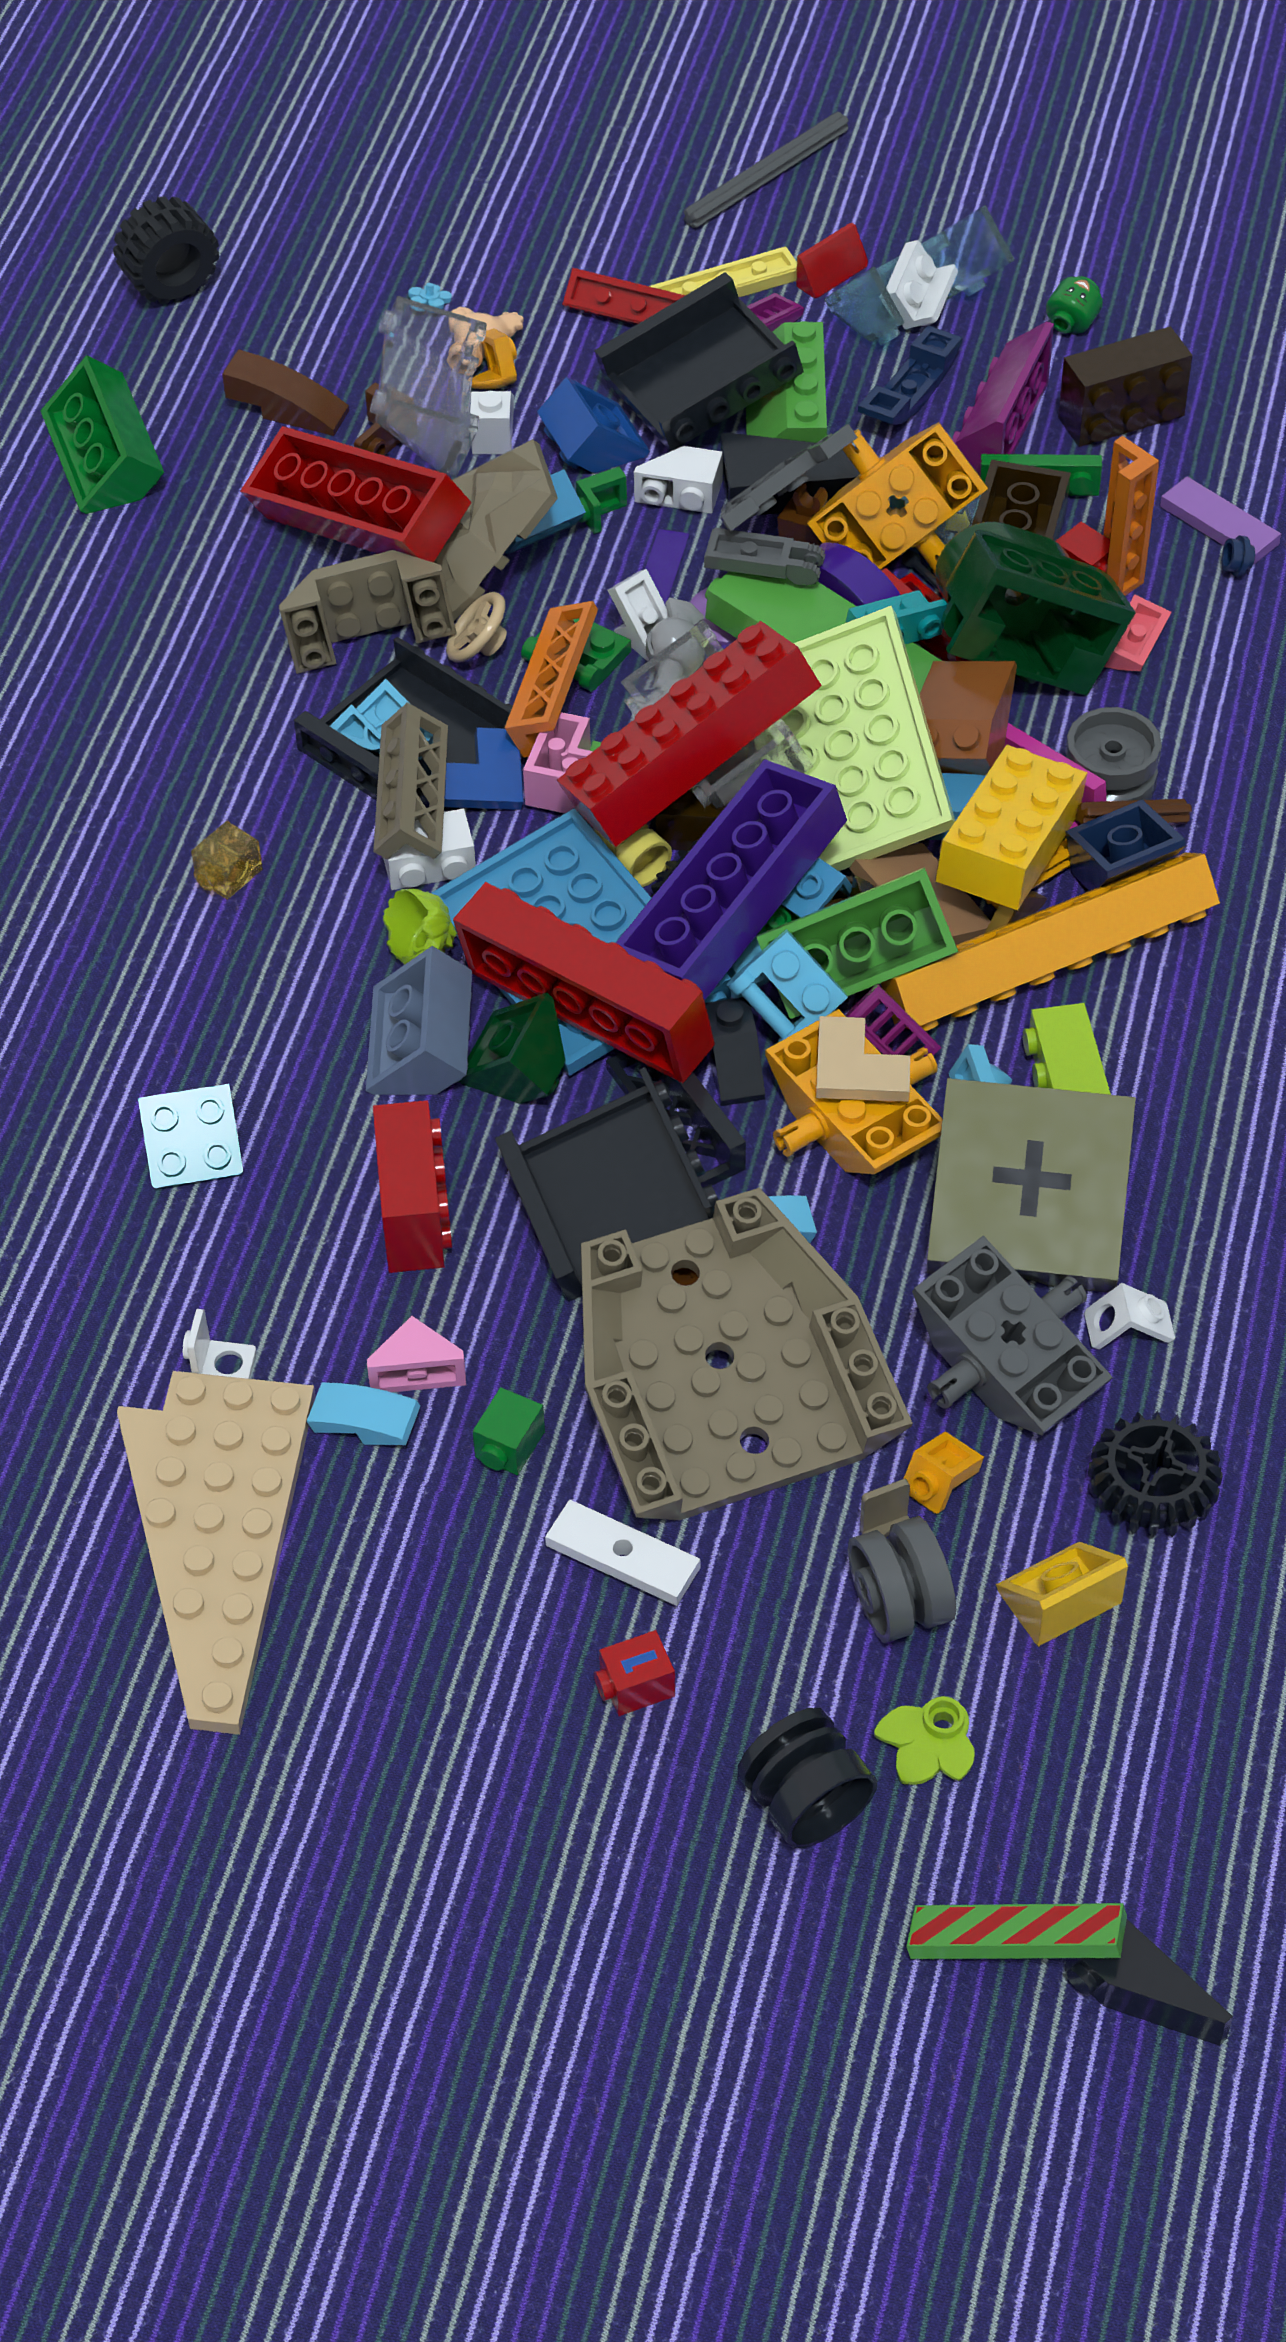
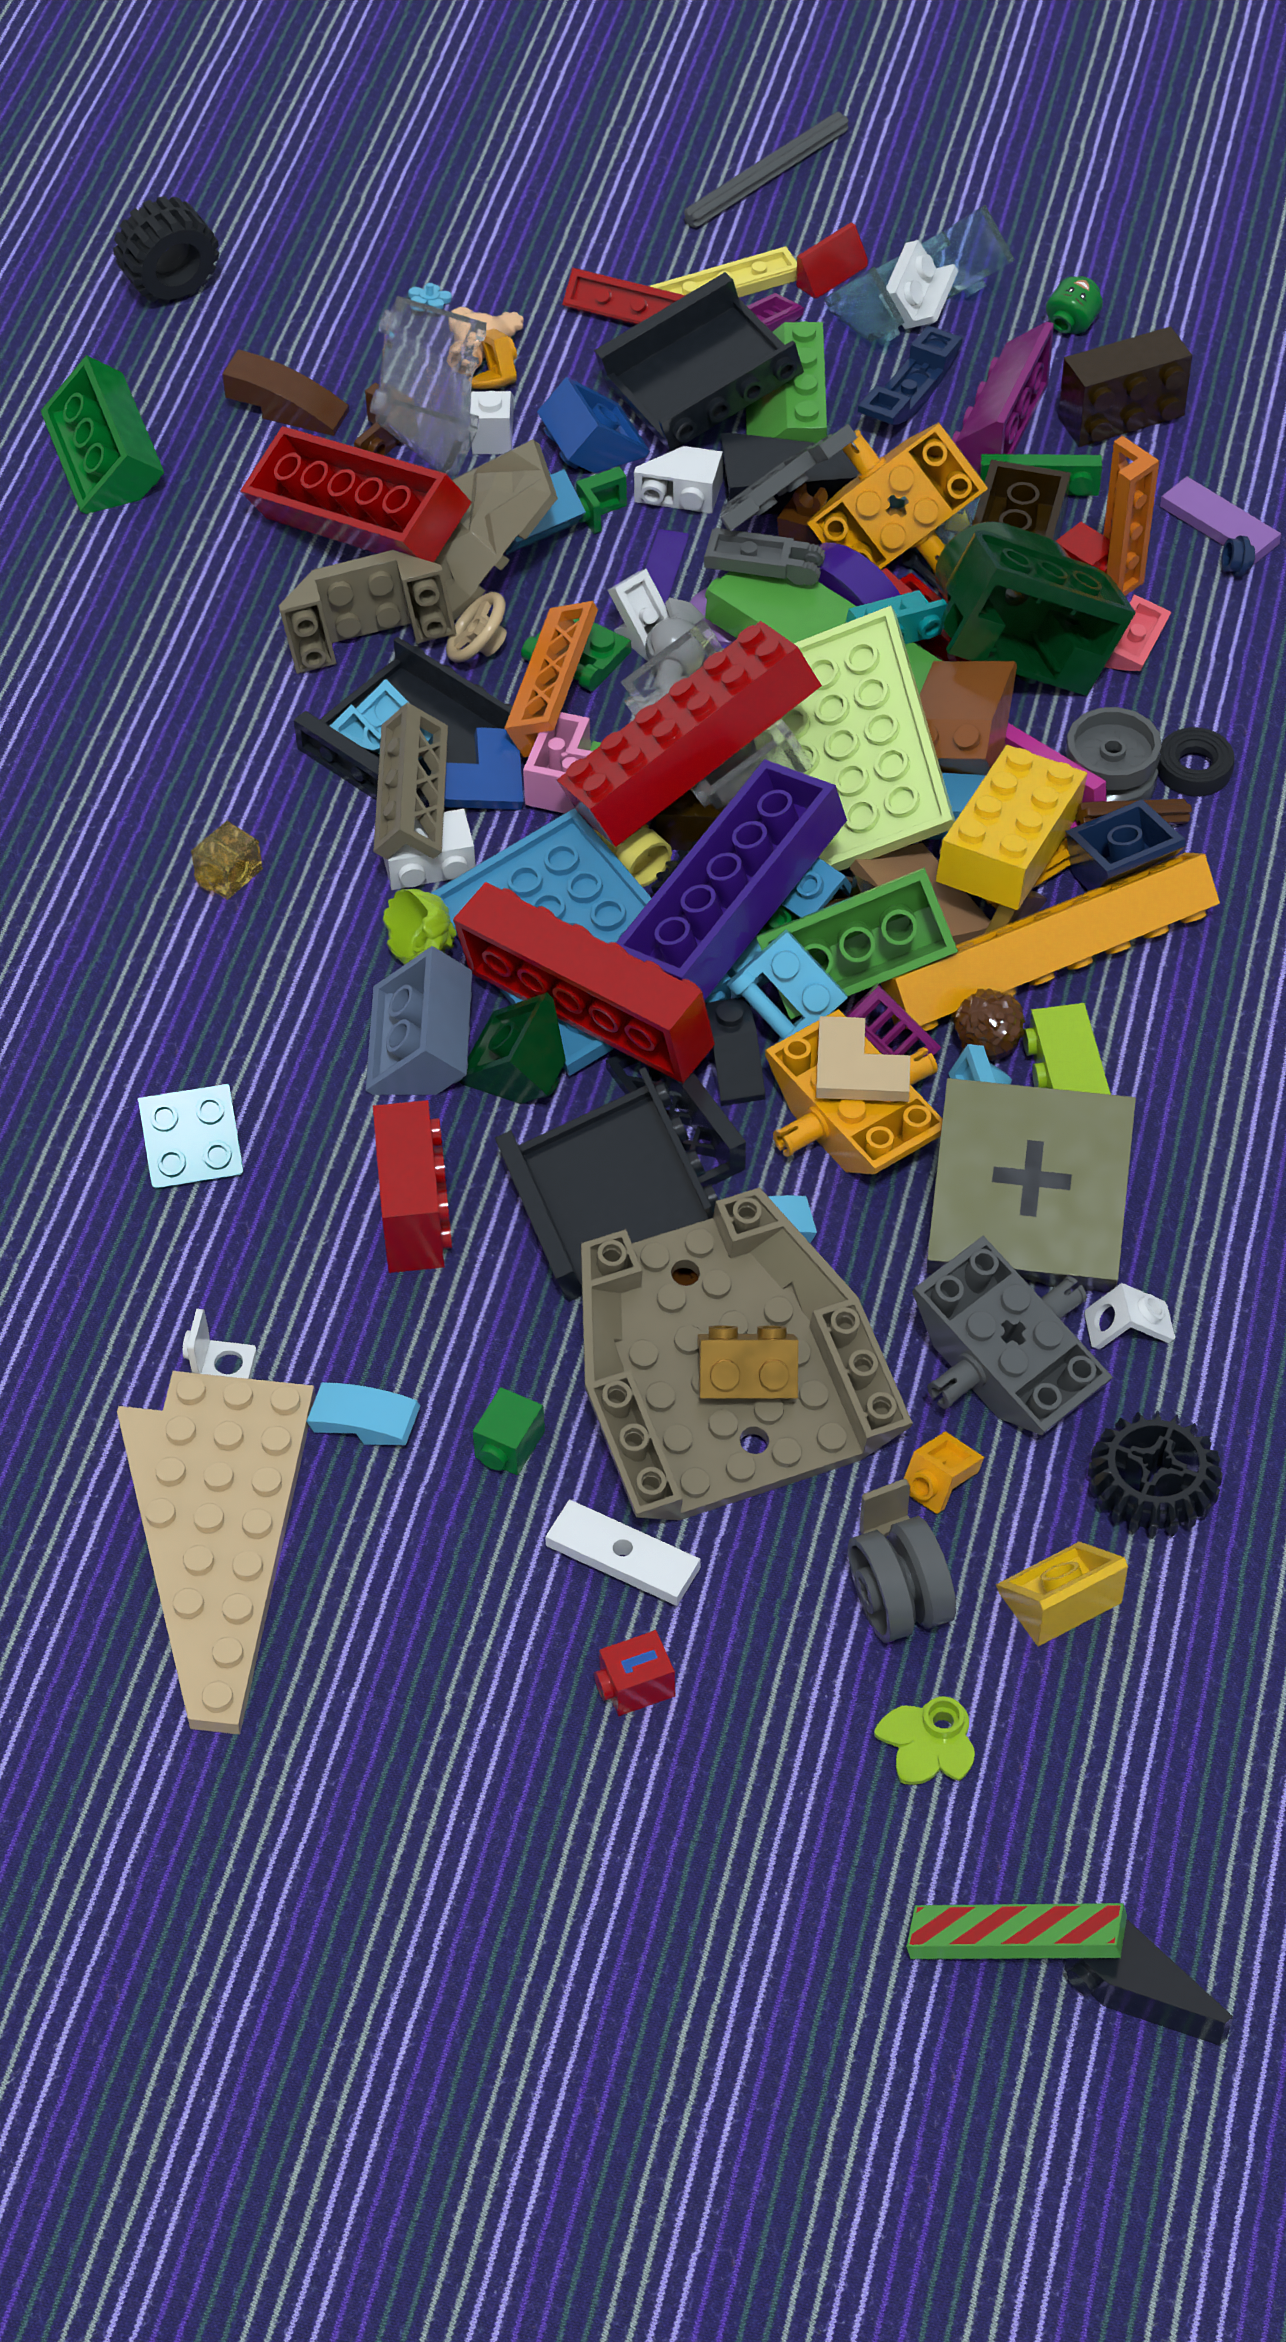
bright pink slope [367,1316,466,1392] -> none
black wheel [738,1708,877,1848] -> none
none -> pearl gold bracket [698,1325,799,1398]
none -> reddish brown piece [953,988,1026,1061]
none -> black tyre [1157,727,1235,796]

